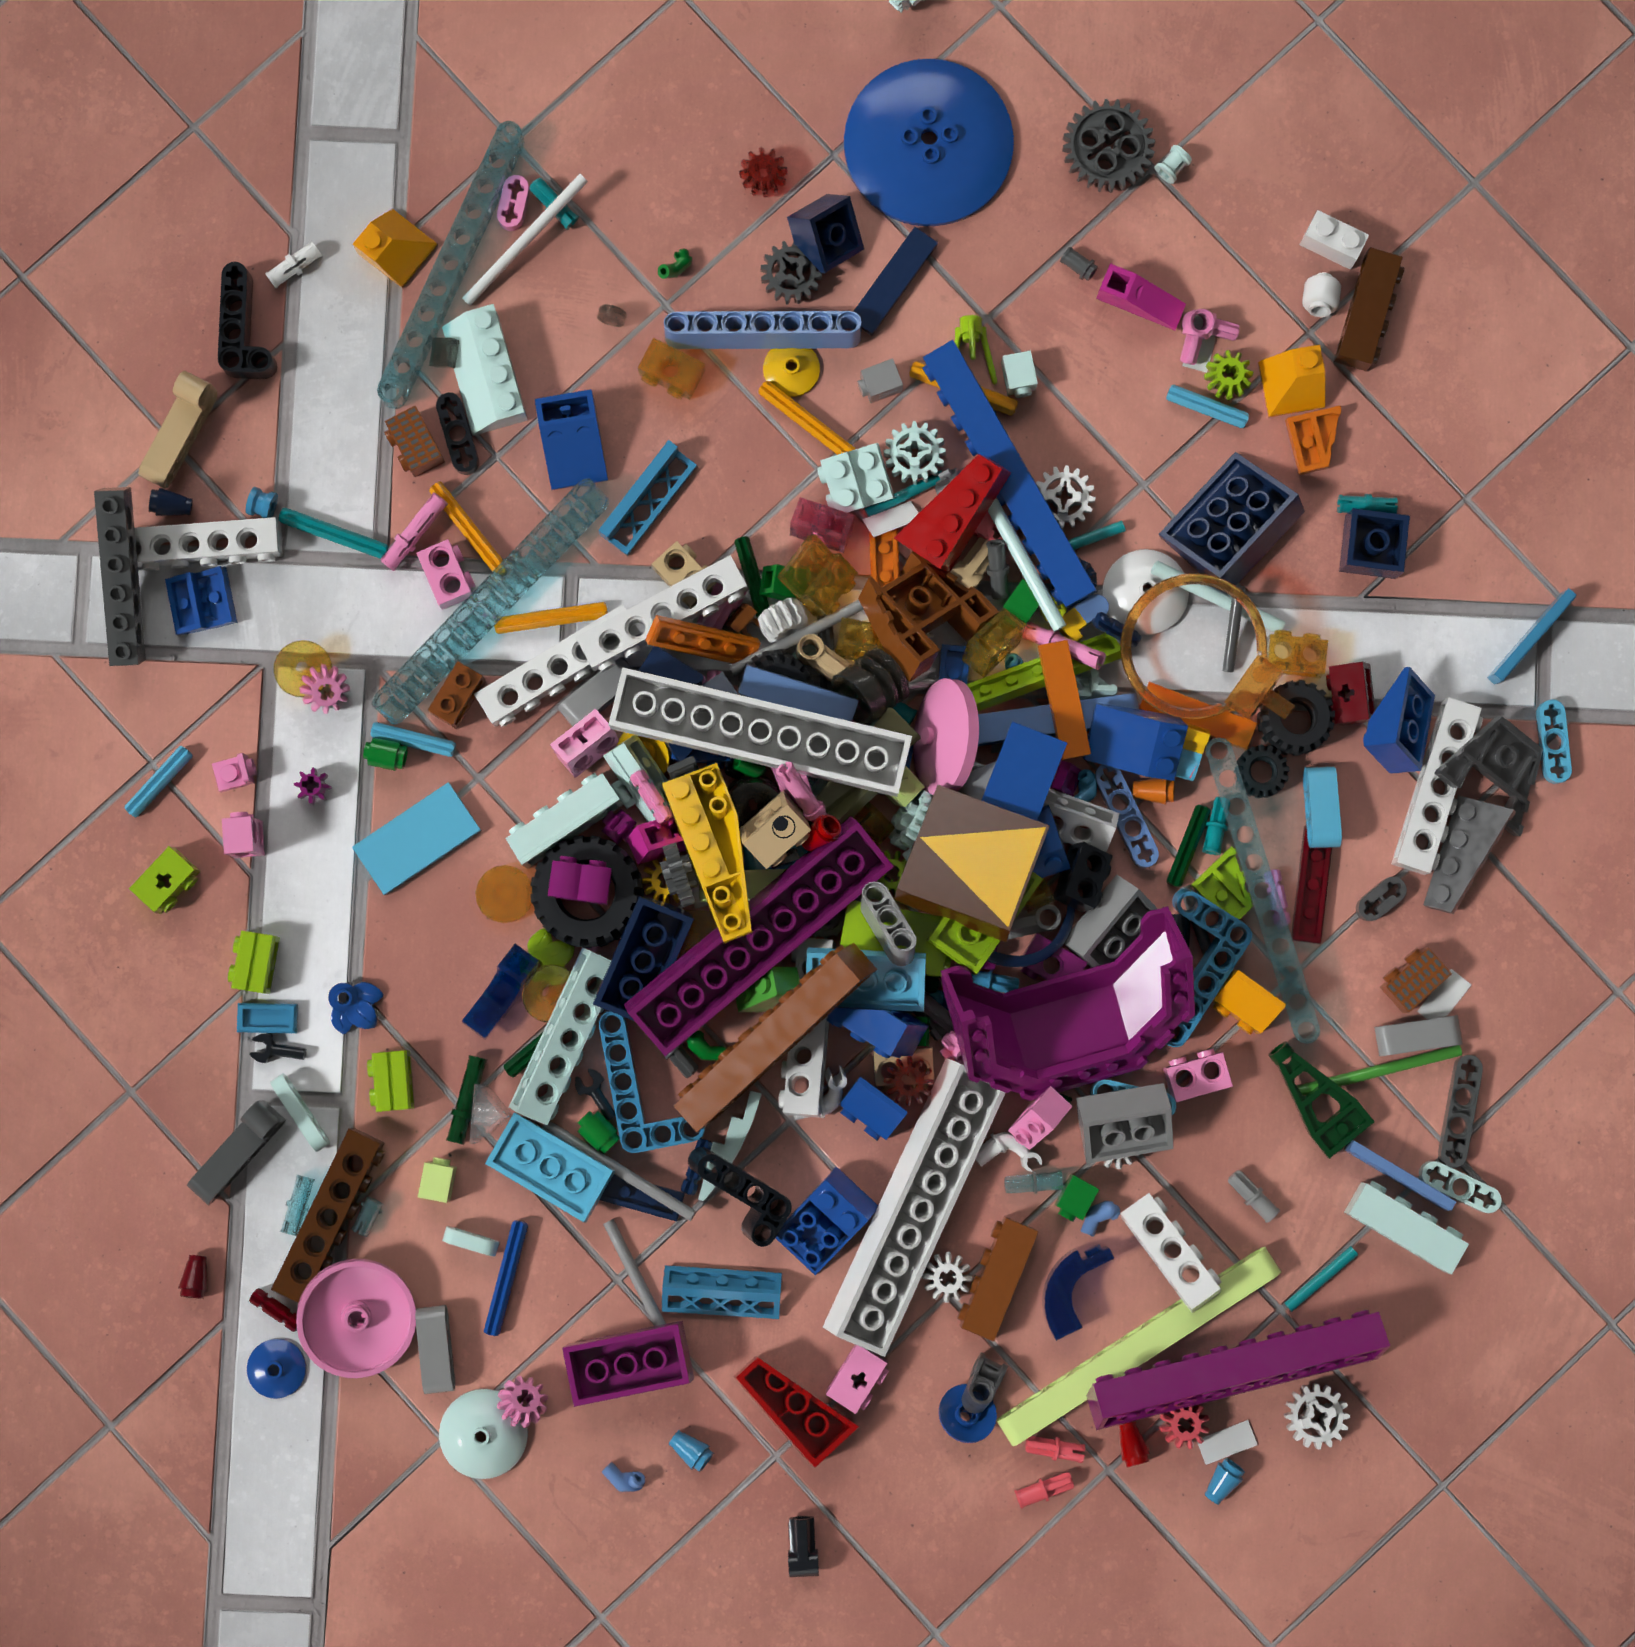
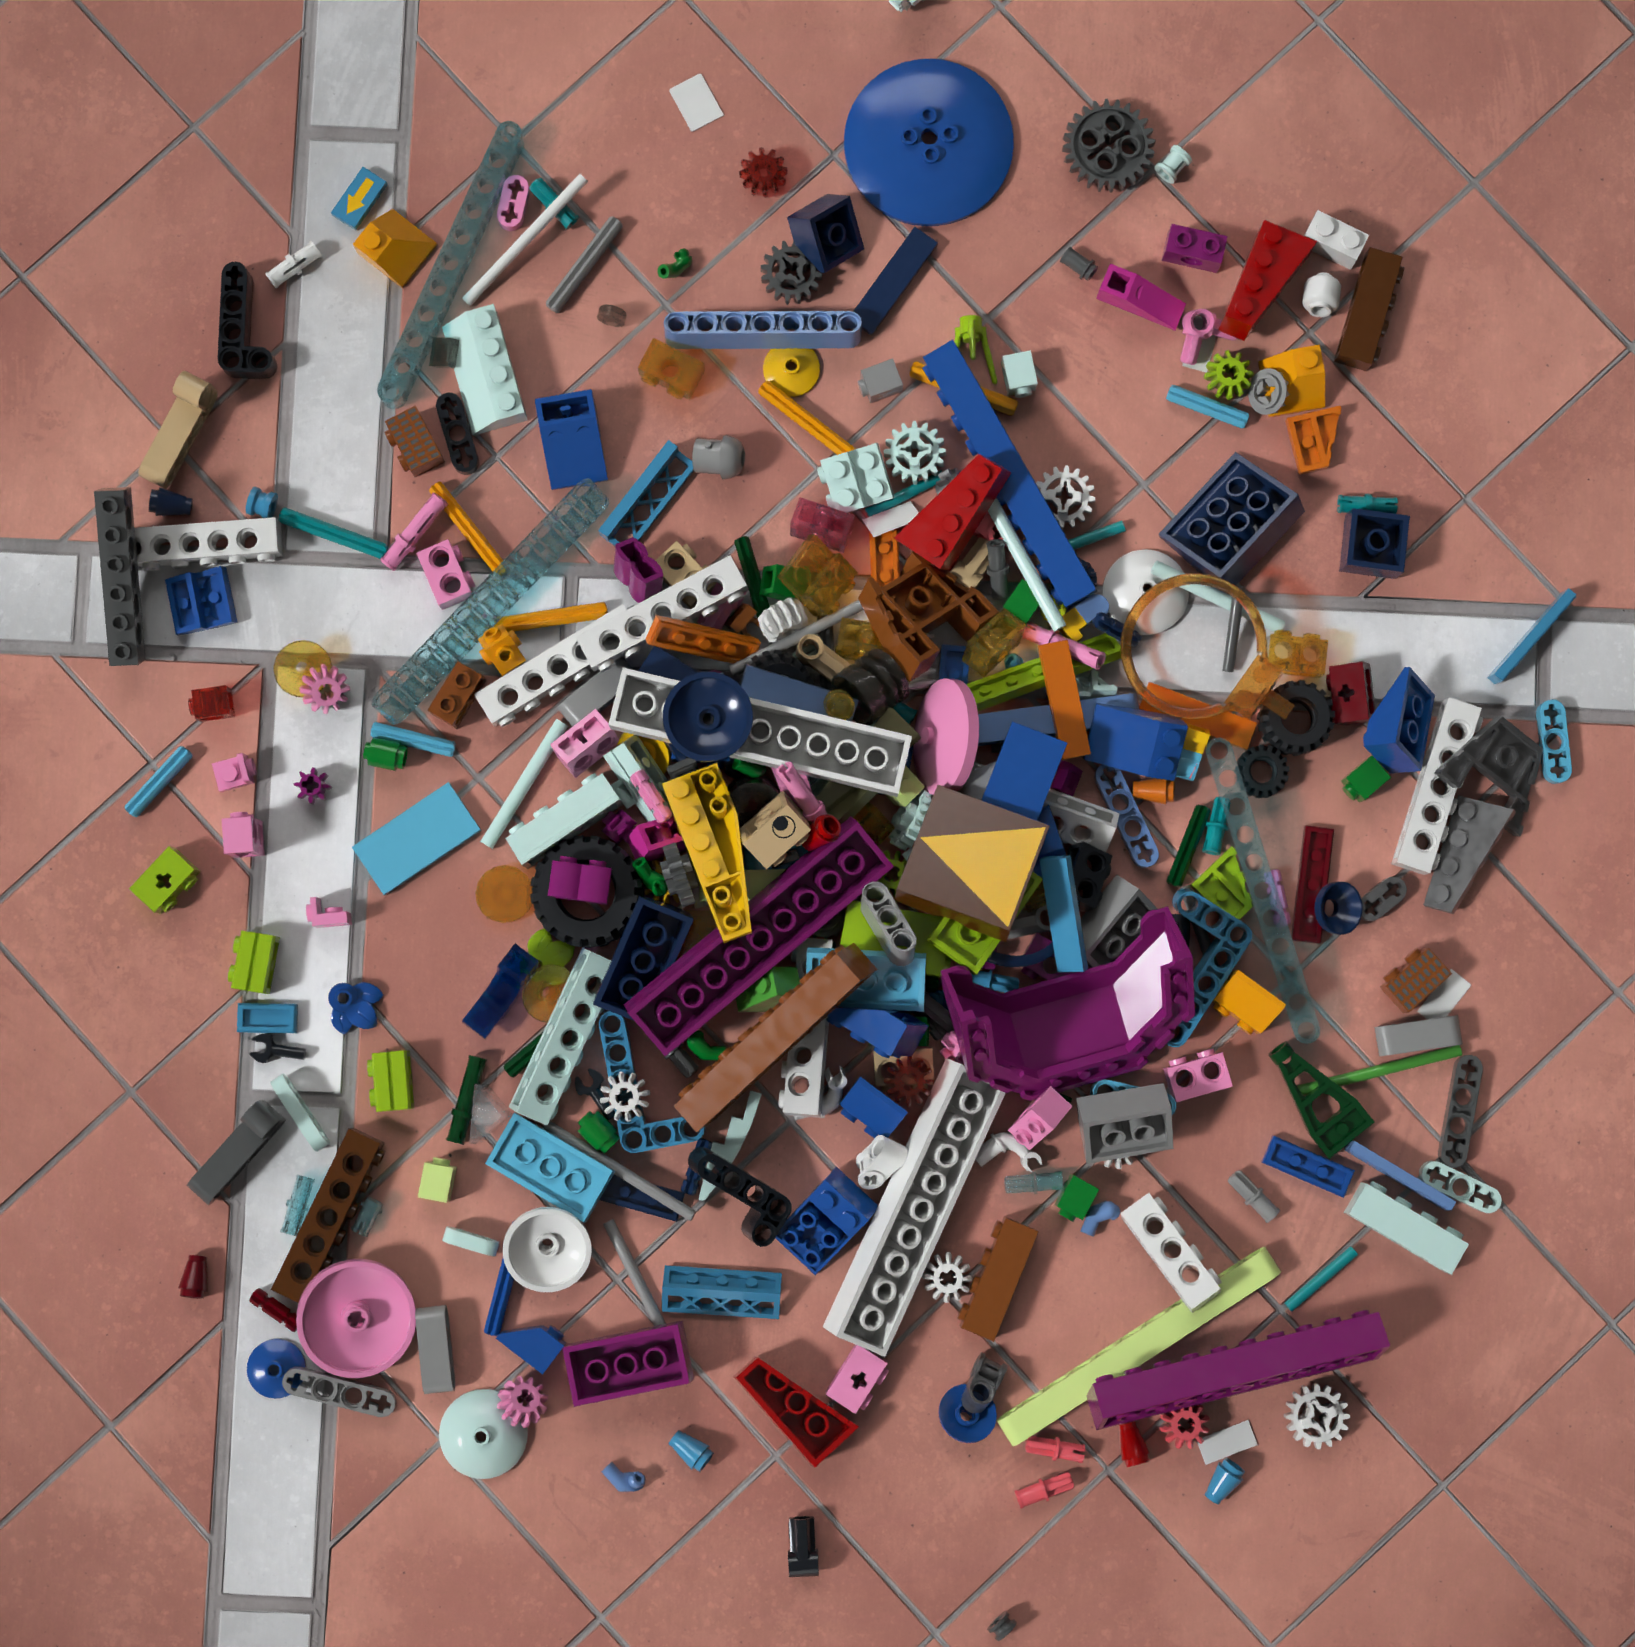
clear blue arch [1042,1244,1114,1341] -> none
dark azure arm [1074,769,1097,802] -> none
medium azure beam [1303,767,1342,848] -> none
none -> clear red brick [188,685,235,722]
none -> light grey beam [282,1366,396,1417]
none -> bright pink bracket [306,897,352,928]
none -> dark azure tile [331,167,388,231]
none -> light orange brick [478,623,526,676]
none -> light aqua piece [480,719,568,849]
none -> blue slope [496,1325,566,1375]
none -> white dish [503,1207,592,1292]
none -> light grey axle [546,216,623,313]
none -> white gear [600,1072,650,1122]
none -> magenta brick [613,537,663,603]
none -> green arm [632,857,668,896]
none -> dark blue dish [663,672,753,762]
none -> white sticker [669,74,724,132]
none -> light grey piece [692,435,745,480]
none -> clear yellow wheel [823,689,855,720]
none -> white piece [856,1135,908,1190]
none -> dark grey bush [987,1611,1017,1641]
none -> dark azure tile [1039,855,1088,972]
none -> magenta brick [1161,224,1228,273]
none -> red wedge [1218,220,1317,341]
none -> light grey gear [1248,368,1290,415]
none -> blue tile [1261,1135,1355,1198]
none -> dark blue piece [1315,882,1363,935]
none -> green brick [1341,756,1391,803]

